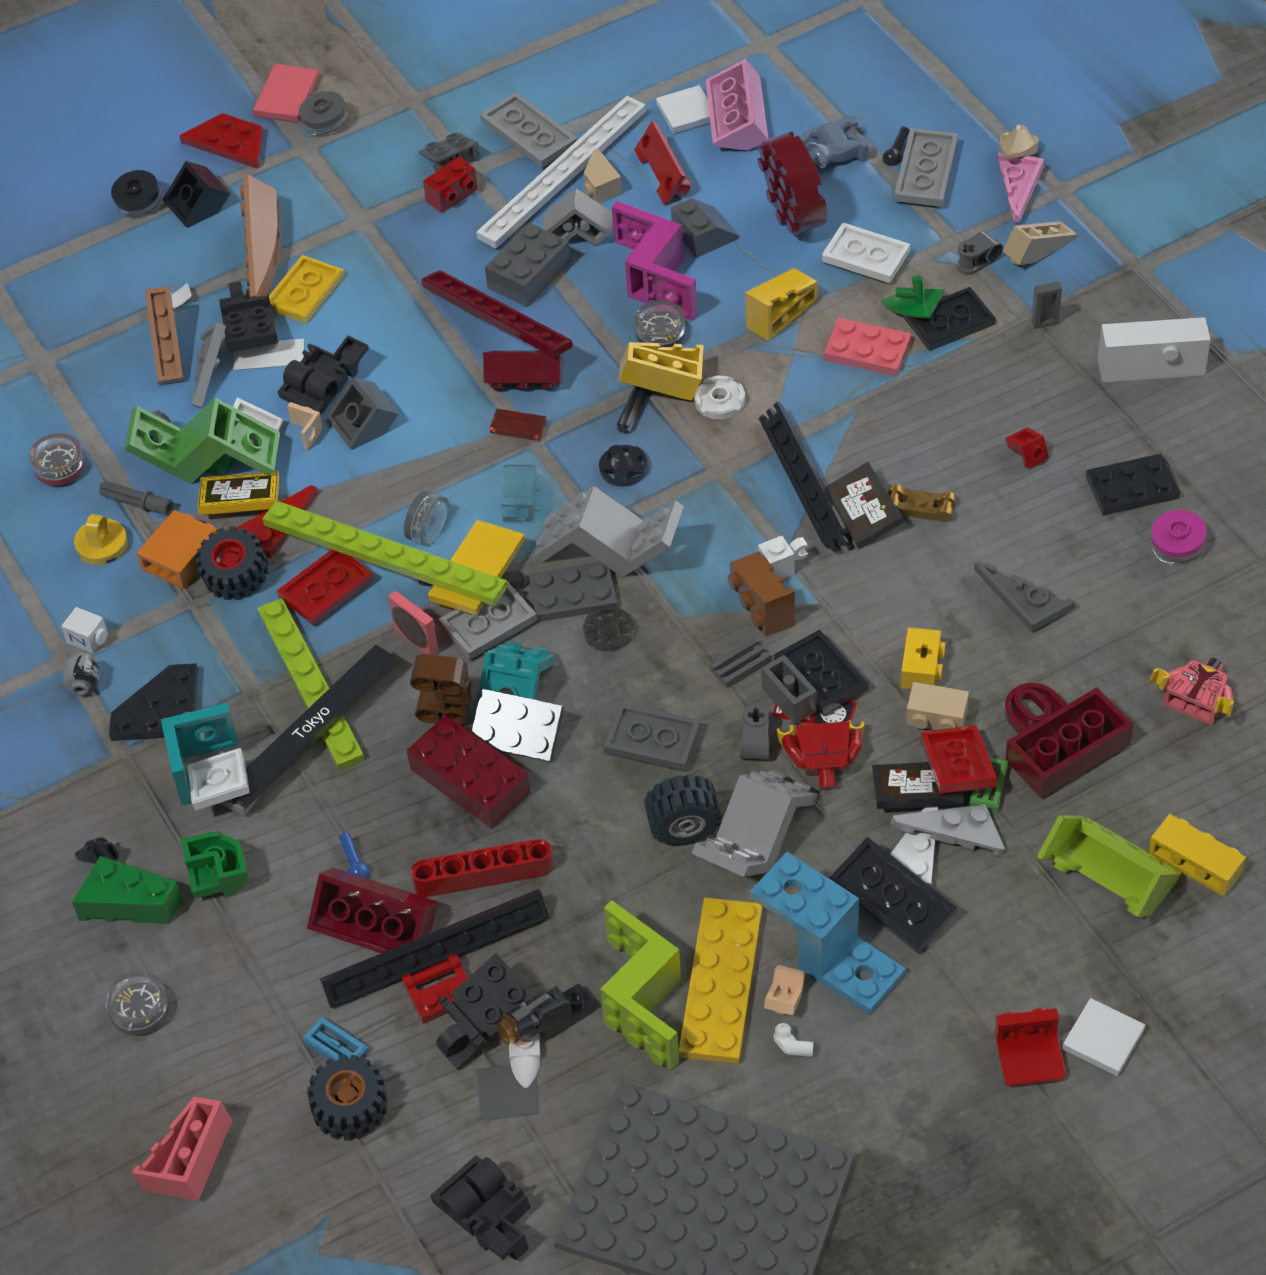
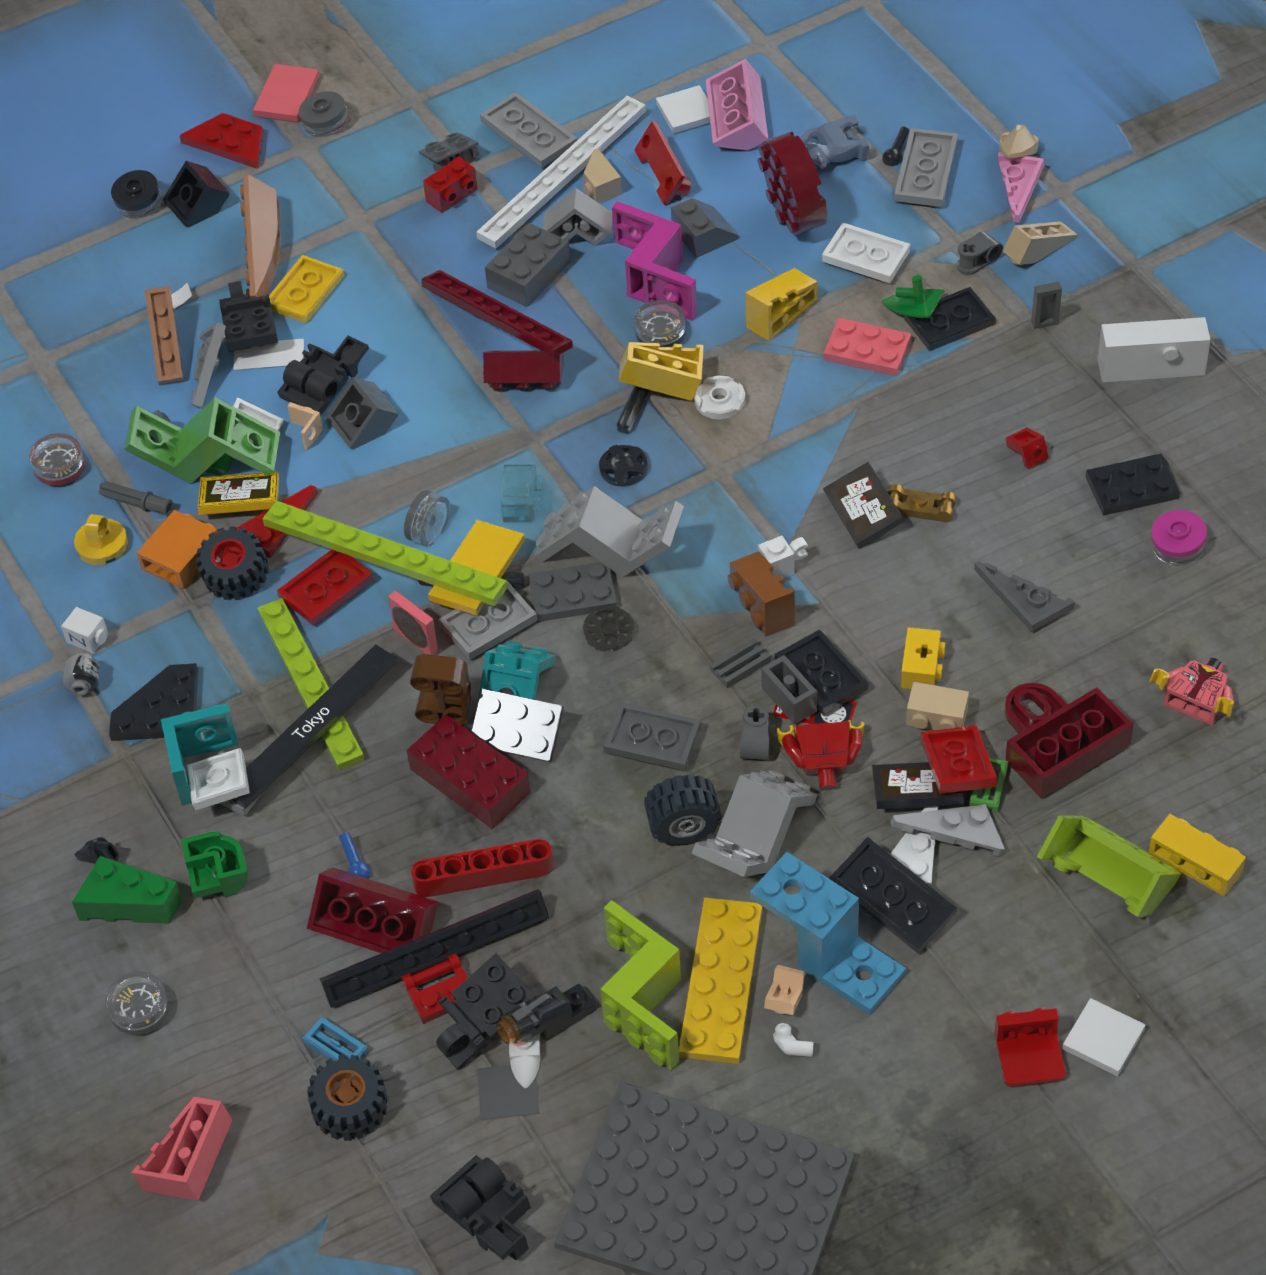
clear red tile [490,408,547,441] -> none
black hinge [758,401,848,553] -> none

